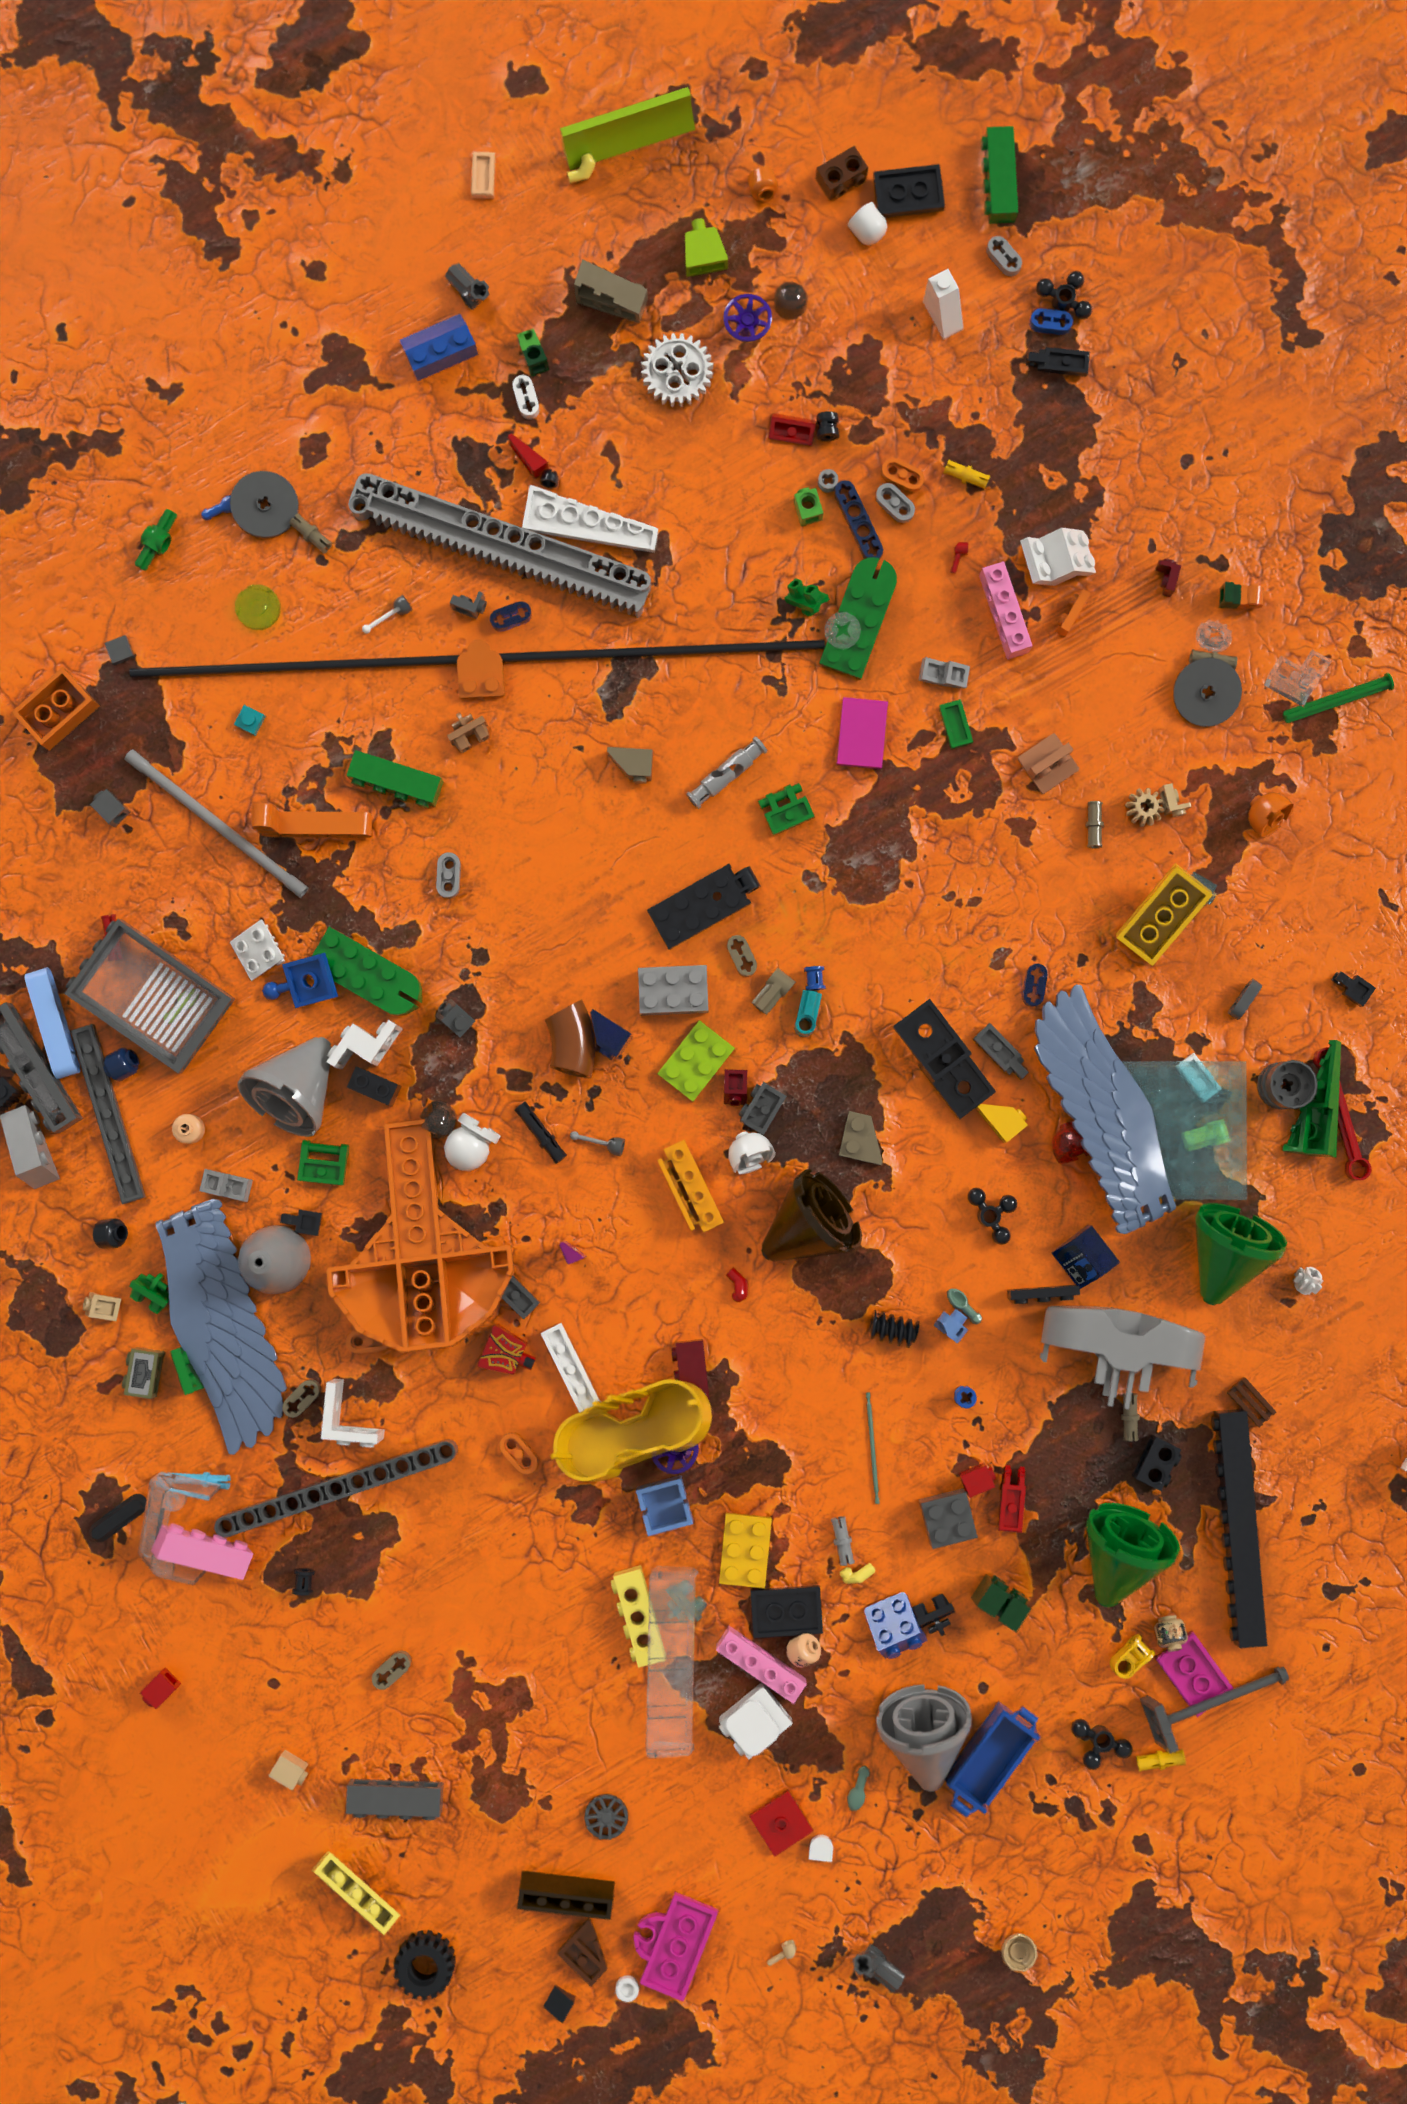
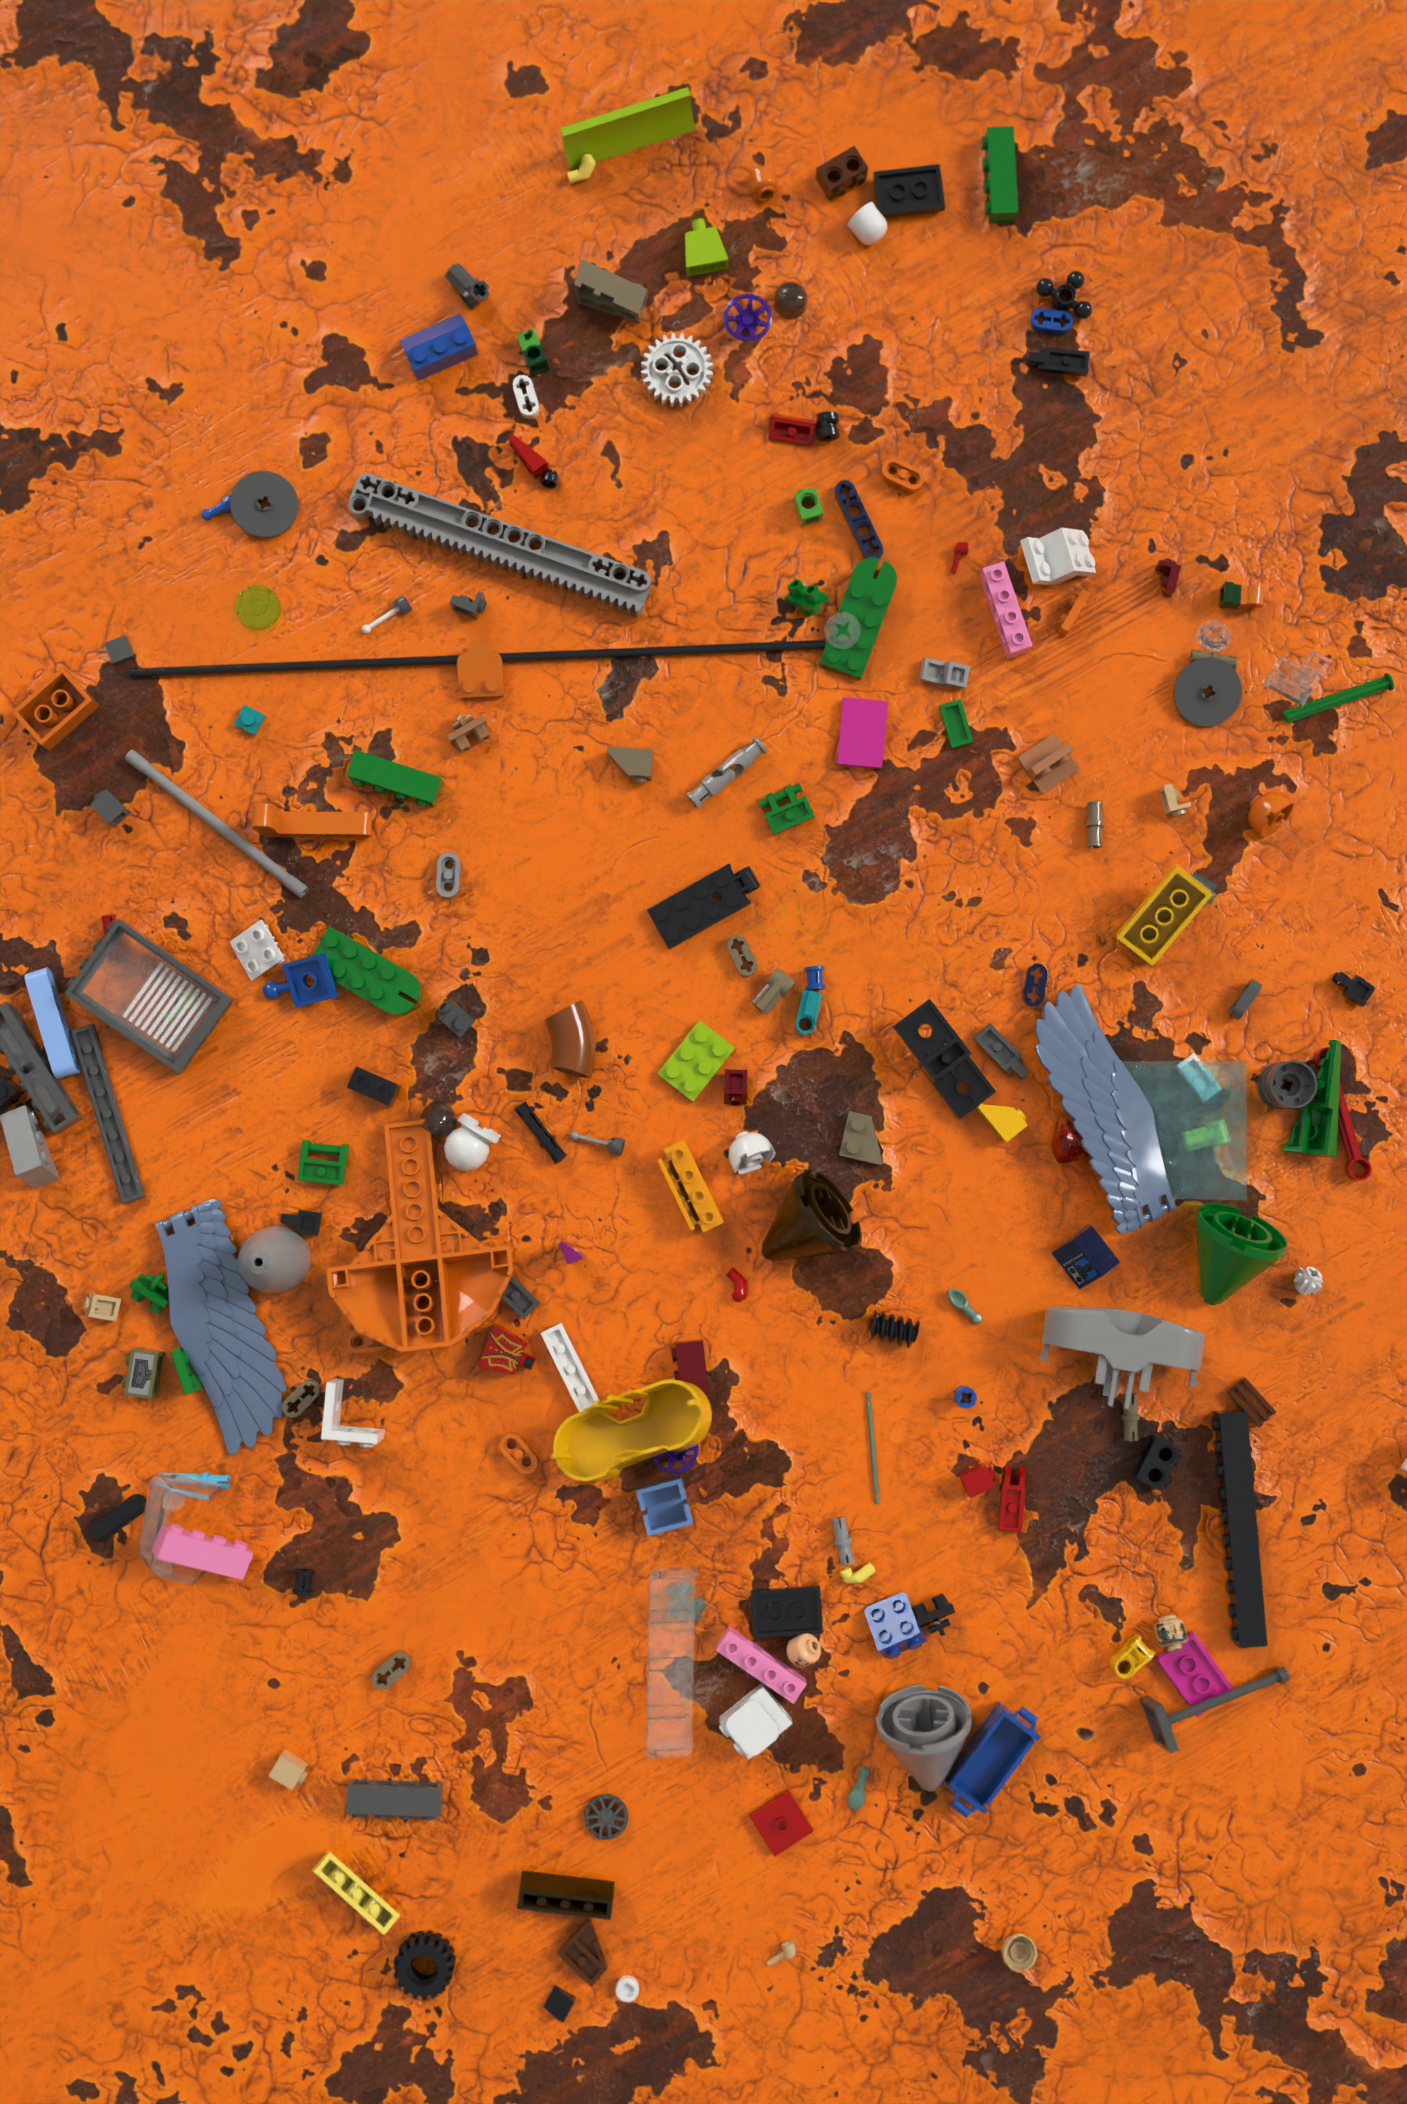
black head [92,1218,128,1249] -> none
dark blue head [104,1048,139,1081] -> none
green axle [135,509,177,571] -> none
red brick [140,1667,181,1709] -> none
light nougat head [172,1114,205,1144] -> none
light grey slope [199,1169,253,1202] -> none
dark grey beam [214,1439,458,1537] -> none
light grey cone [237,1037,331,1137] -> none
dark tan pin [289,513,332,554] -> none
white bracket [327,1020,403,1069] -> none
light nougat tile [471,152,496,199] -> none
clear blue beam [490,601,532,632] -> none
white wing [522,485,658,553] -> none
clear blue slope [590,1009,633,1060] -> none
light yellow brick [611,1565,666,1668] -> none
dark pink plate [634,1892,718,2001] -> none
light grey brick [638,965,708,1016] -> none
yellow plate [719,1513,772,1588] -> none
dark grey bracket [739,1082,787,1135] -> none
white tile [808,1835,833,1862] -> none
light grey bush [818,469,838,492] -> none
dark grey piece [853,1944,905,1992] -> none
light grey plate [876,483,915,523] -> none
dark grey brick [918,1488,978,1549] -> none
white slope [923,269,963,340] -> none
medium blue piece [934,1309,968,1343] -> none
yellow pin [944,460,990,489] -> none
black piece [968,1188,1018,1245] -> none
dark green piece [971,1574,1031,1632] -> none
light grey beam [987,236,1022,277] -> none
black plate [1007,1285,1080,1304] -> none
black piece [1071,1719,1133,1770] -> none
green cone [1086,1503,1180,1607] -> none
tan gear [1125,788,1165,827] -> none
yellow pin [1136,1749,1186,1772] -> none

